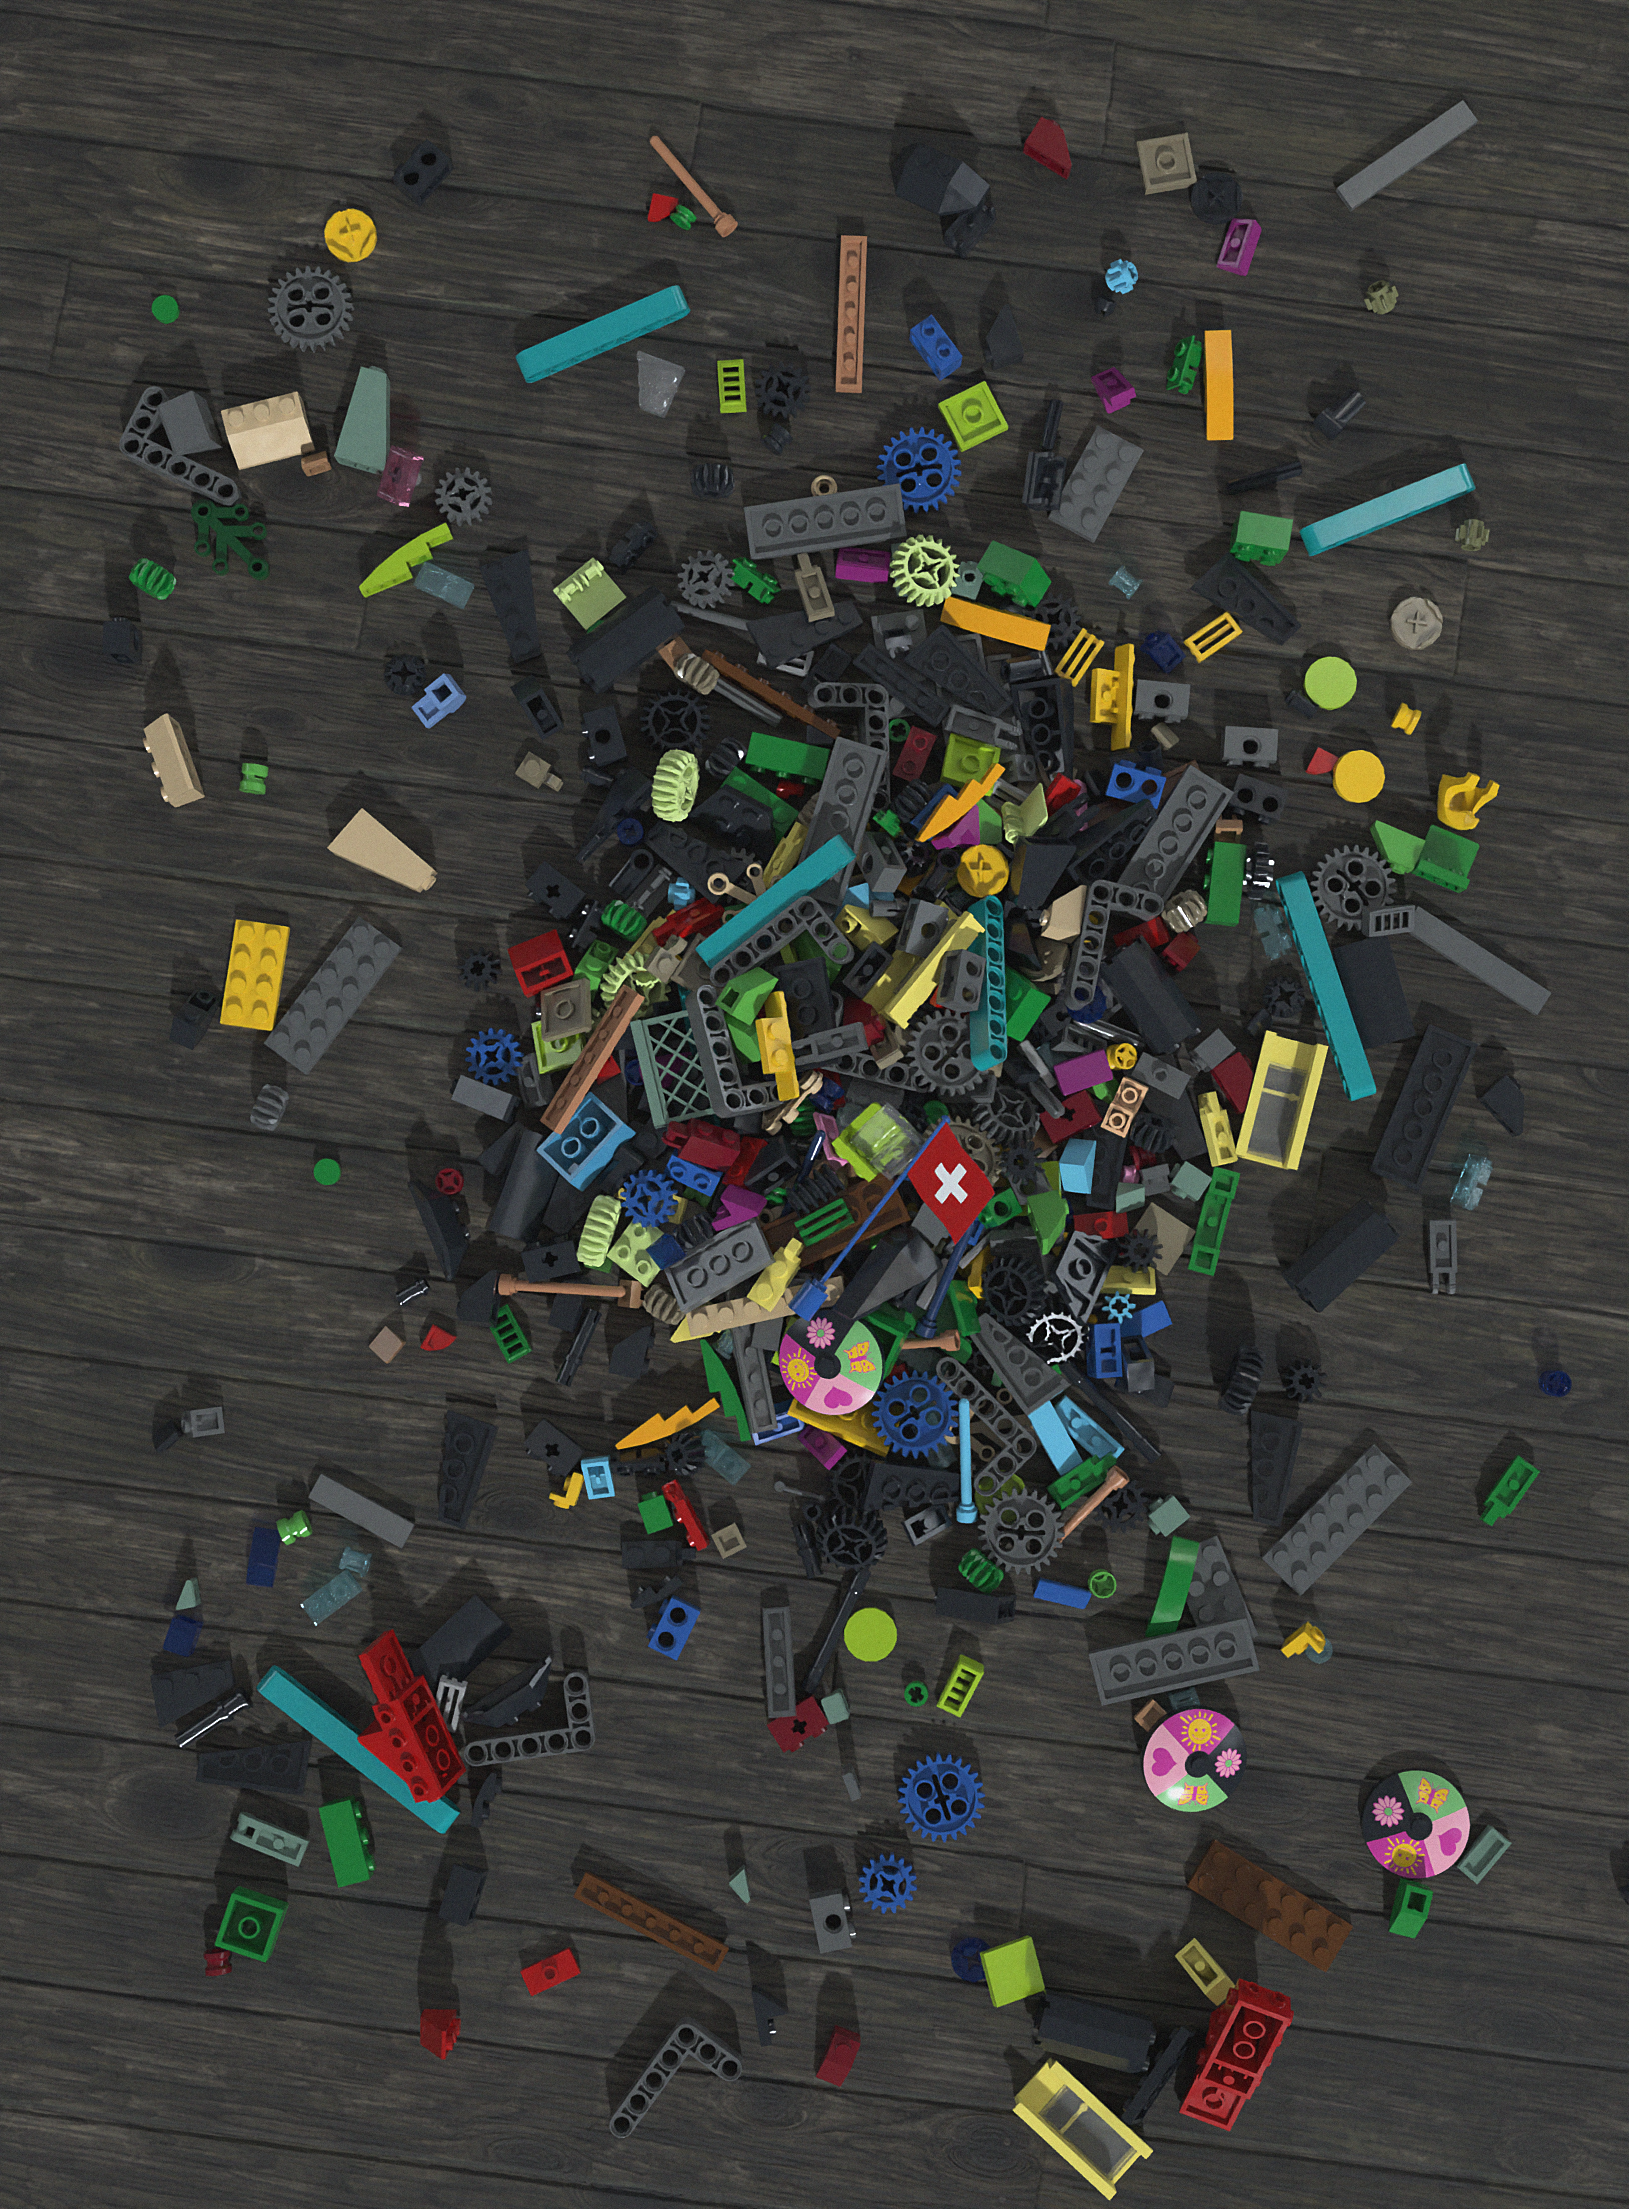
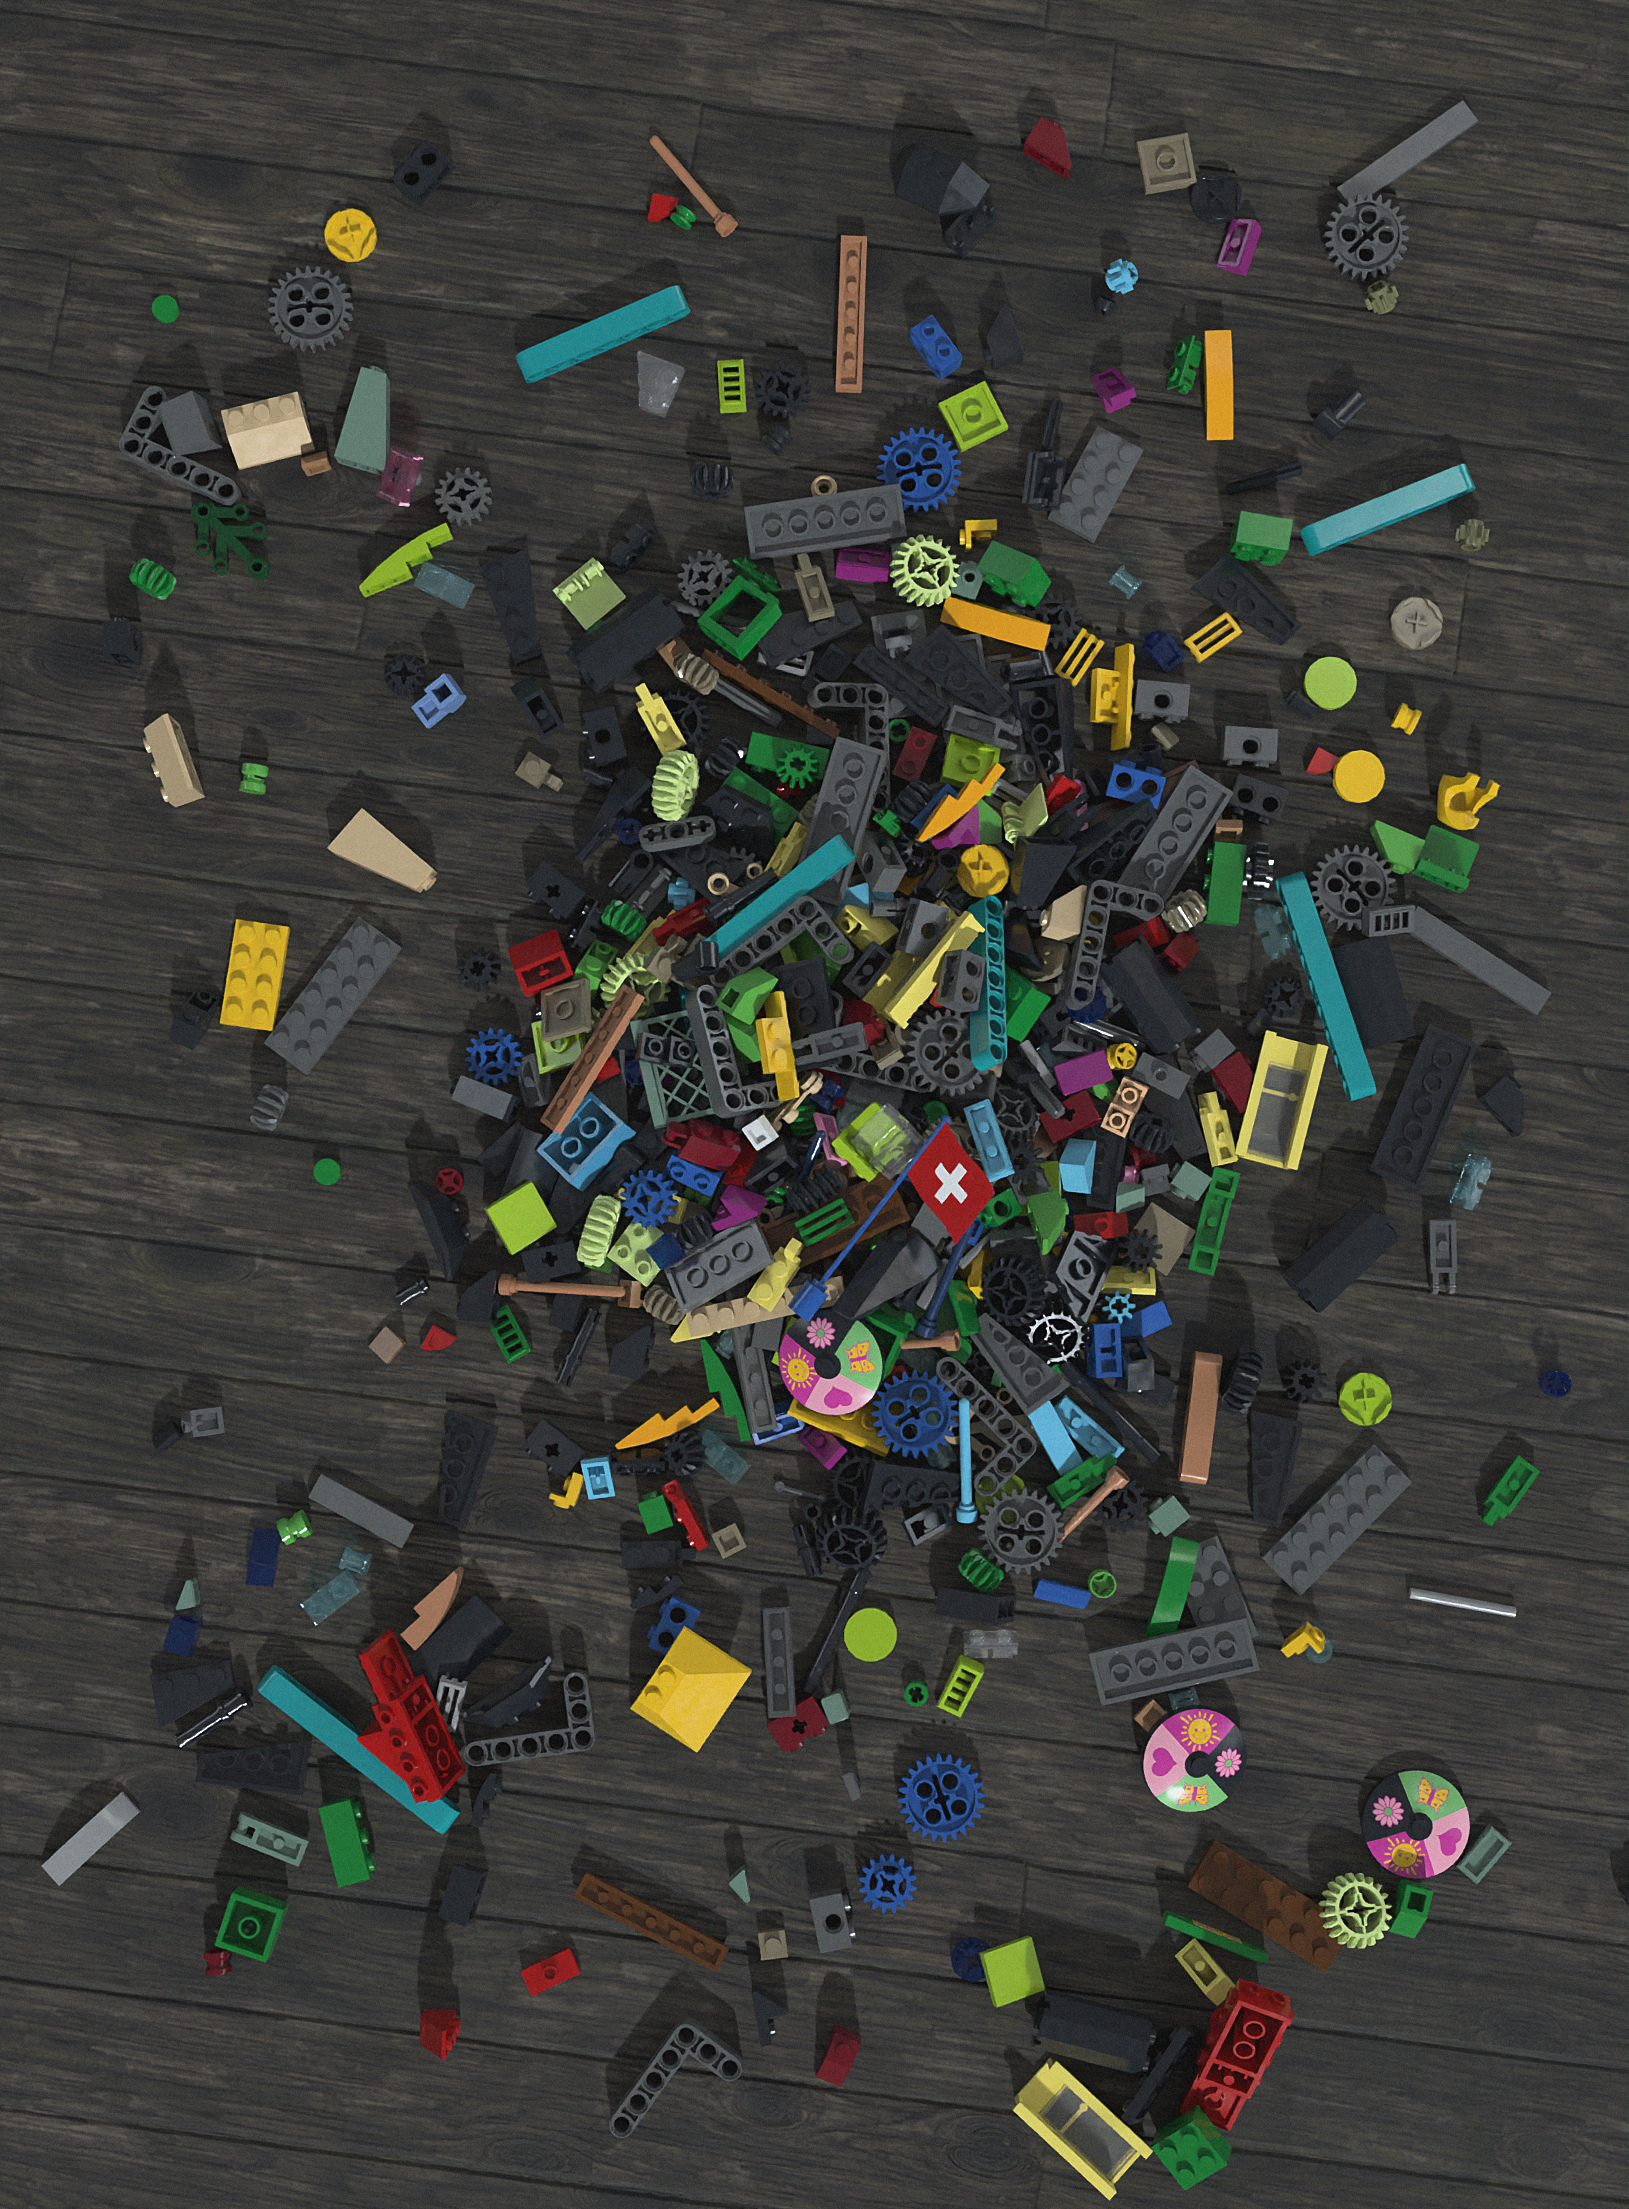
none -> light grey slope [42,1792,140,1886]
none -> nougat slope [400,1566,464,1651]
none -> lime tile [484,1181,557,1255]
none -> yellow slope [630,1626,752,1752]
none -> light yellow hinge [635,683,686,756]
none -> black slope [635,1032,695,1068]
none -> dark grey beam [639,816,716,852]
none -> black piece [671,941,719,983]
none -> green window [697,575,782,661]
none -> black pin [702,867,780,927]
none -> white plate [742,1114,779,1151]
none -> dark tan plate [758,1927,788,1961]
none -> green gear [776,743,820,789]
none -> yellow bracket [959,519,997,553]
none -> medium azure tile [963,1099,1015,1182]
none -> clear hinge [963,1629,1018,1659]
none -> green brick [1151,2105,1232,2191]
none -> green tile [1162,1909,1269,1965]
none -> nougat beam [1178,1351,1222,1485]
none -> yellowish green gear [1319,1873,1392,1949]
none -> dark grey gear [1323,193,1409,282]
none -> lime tile [1338,1372,1392,1426]
none -> light grey bar [1408,1588,1517,1618]

